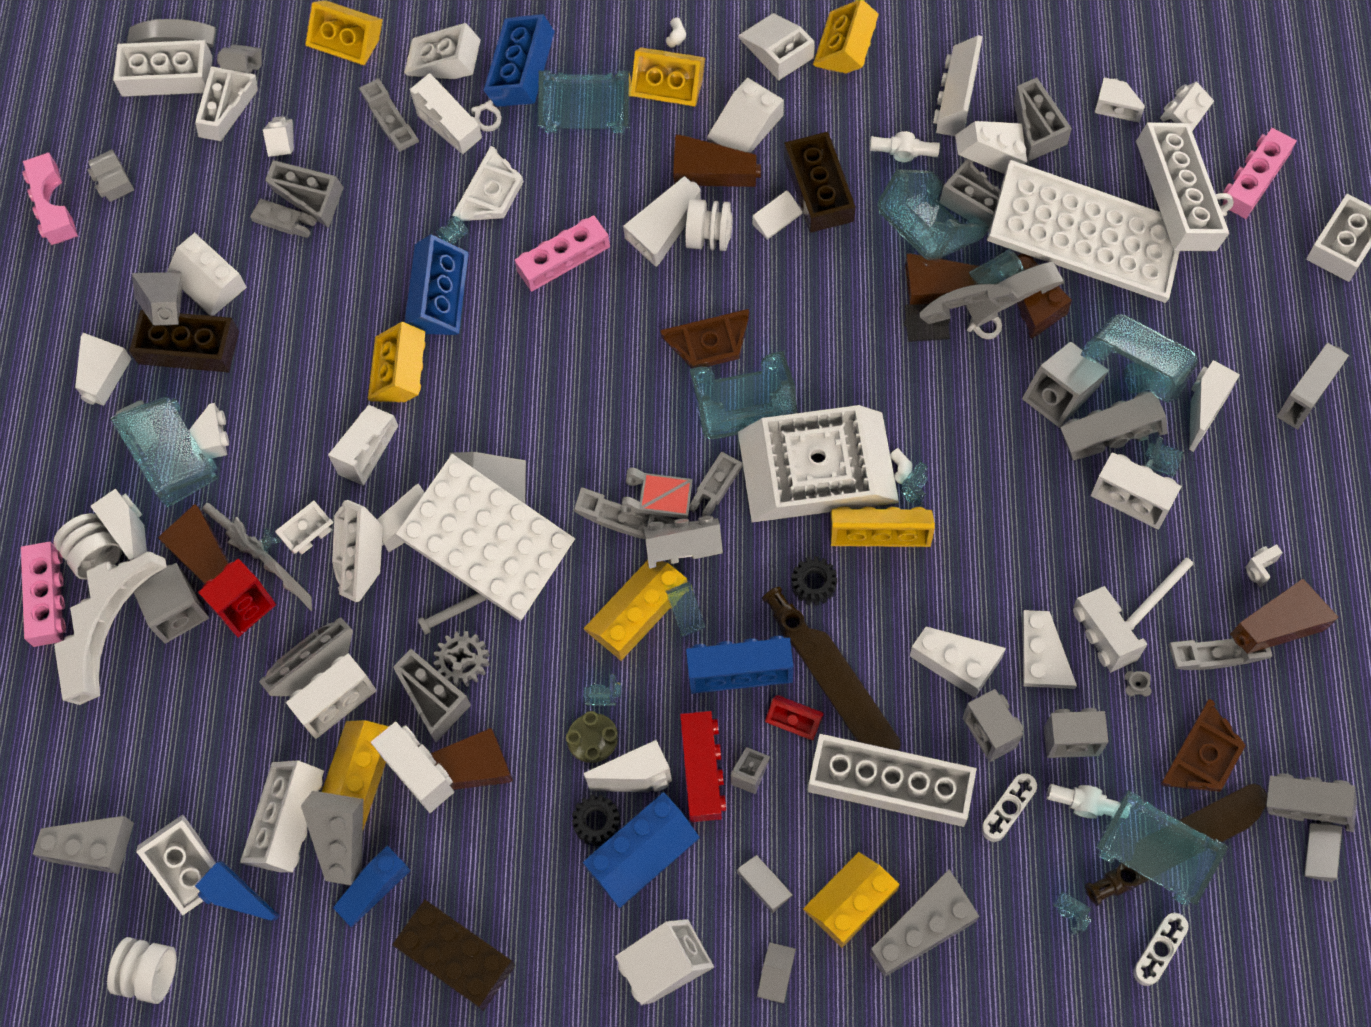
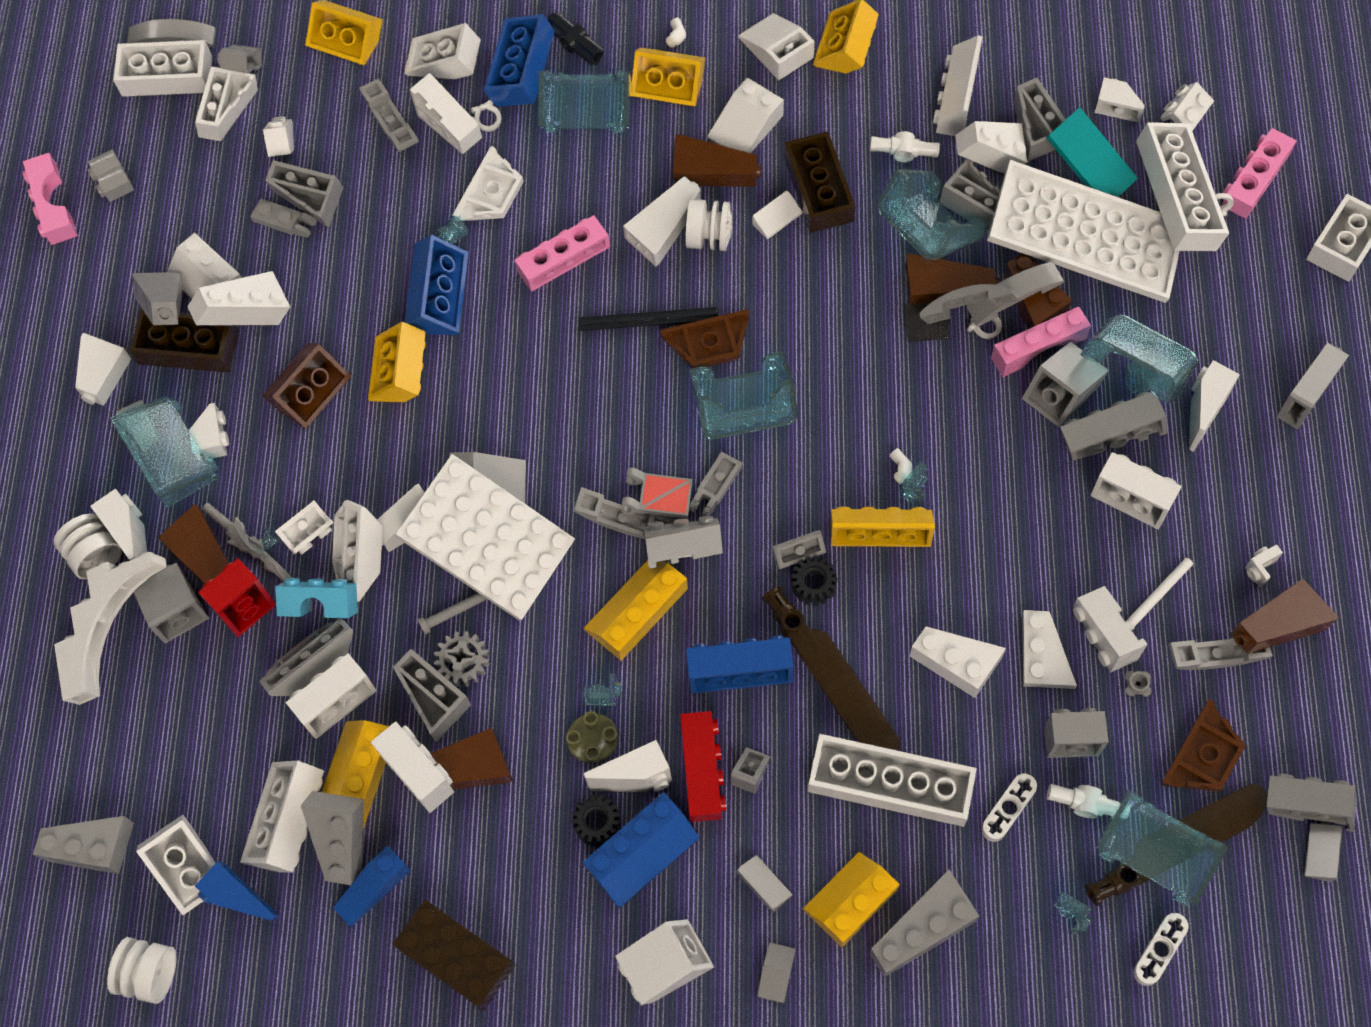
bright pink brick [21,542,66,647] -> none
white wedge [328,405,398,486] -> none
clear light blue tile [666,582,705,637] -> none
white slope [738,405,899,522] -> none
red slope [765,695,824,741] -> none
light grey brick [963,689,1023,763] -> none
clear light blue slope [969,249,1024,285] -> none
clear light blue bracket [1145,436,1184,477] -> none
none -> white wedge [187,271,290,325]
none -> reddish brown slope [262,343,351,429]
none -> medium azure arch [275,578,358,618]
none -> black piece [547,12,604,65]
none -> black axle [578,307,718,331]
none -> light grey slope [773,530,826,569]
none -> bright pink arch [991,307,1091,377]
none -> teal tile [1046,107,1138,197]

